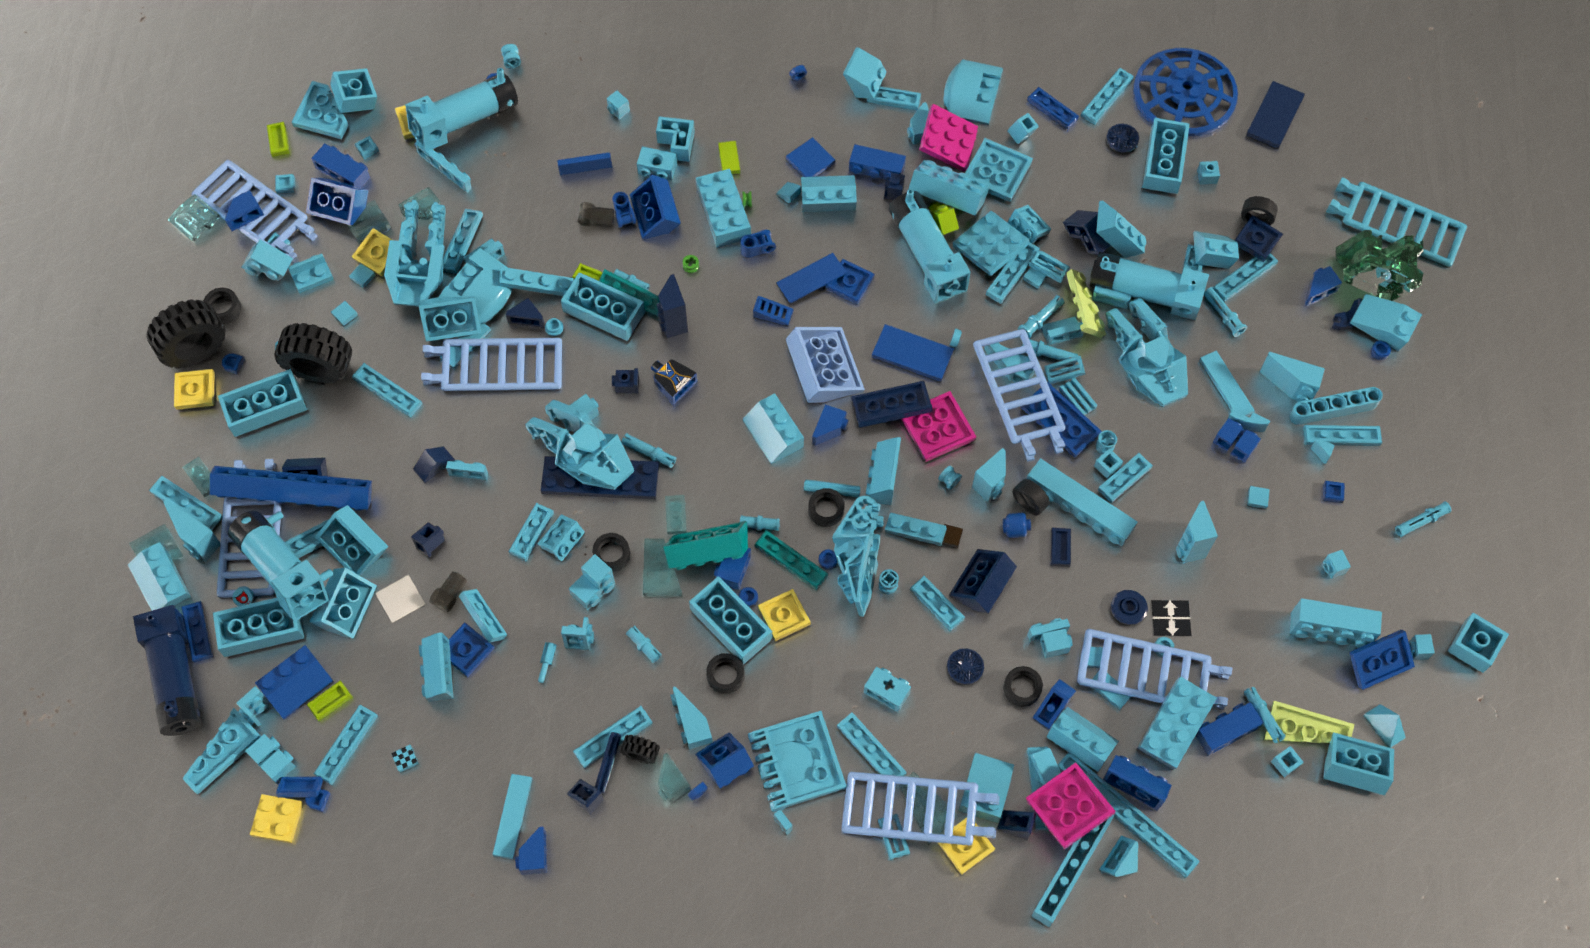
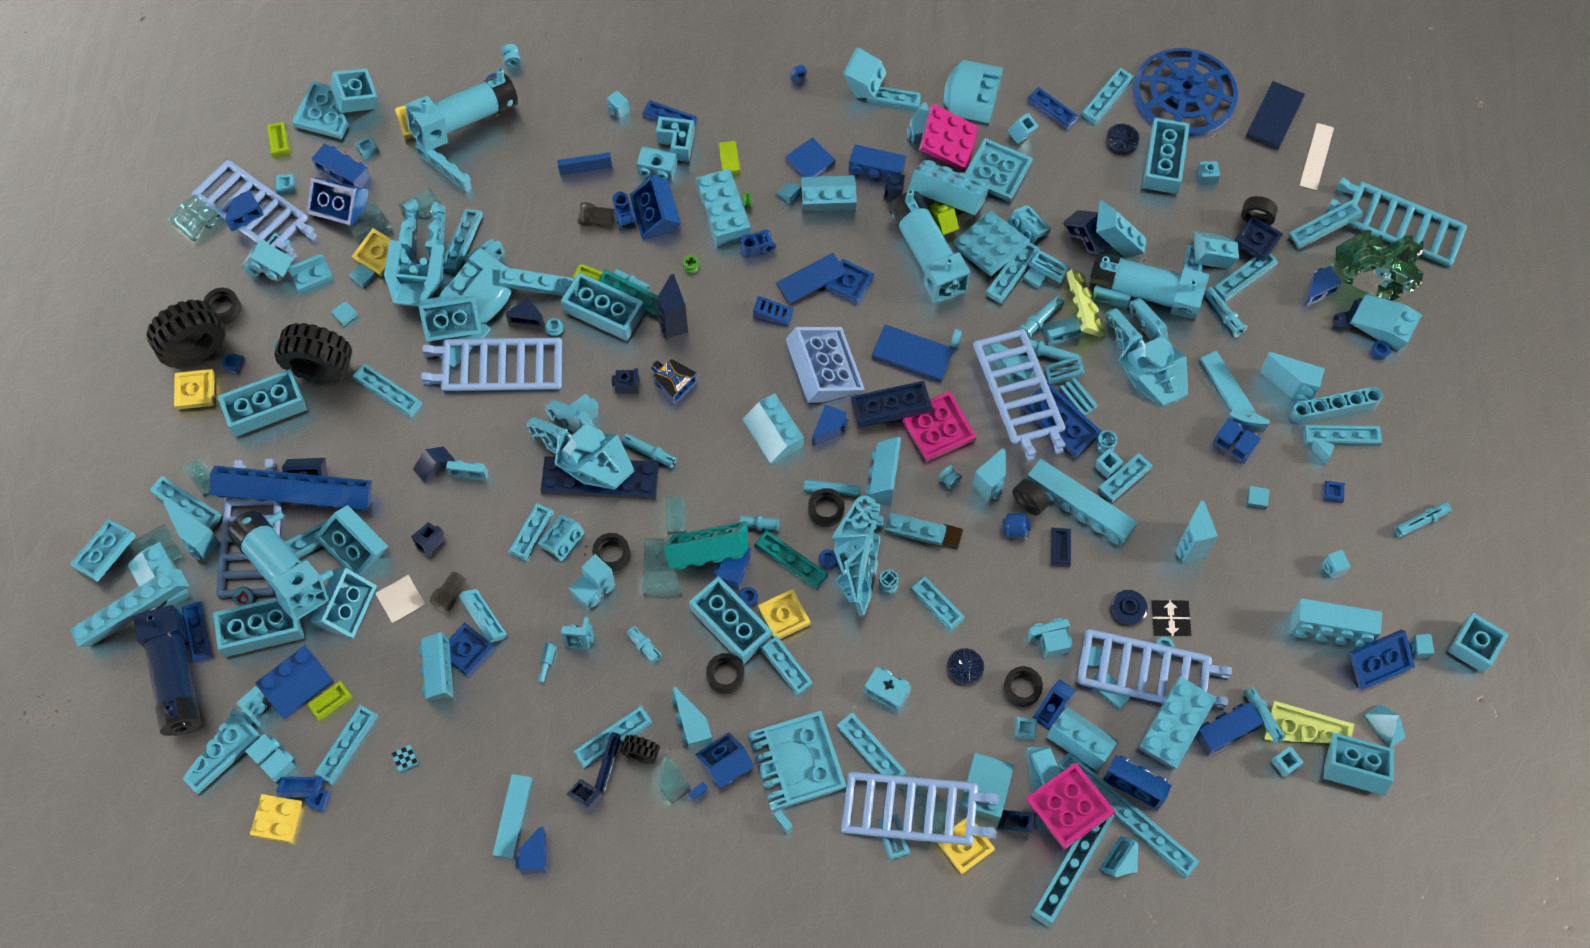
dark blue slope [949,549,1017,613] -> none
none -> medium azure brick [69,568,189,647]
none -> medium azure plate [70,519,136,582]
none -> blue tile [642,100,697,126]
none -> medium azure tile [760,635,813,696]
none -> medium azure tile [1014,717,1037,741]
none -> medium azure plate [1289,200,1363,249]
none -> white sticker [1300,123,1334,190]

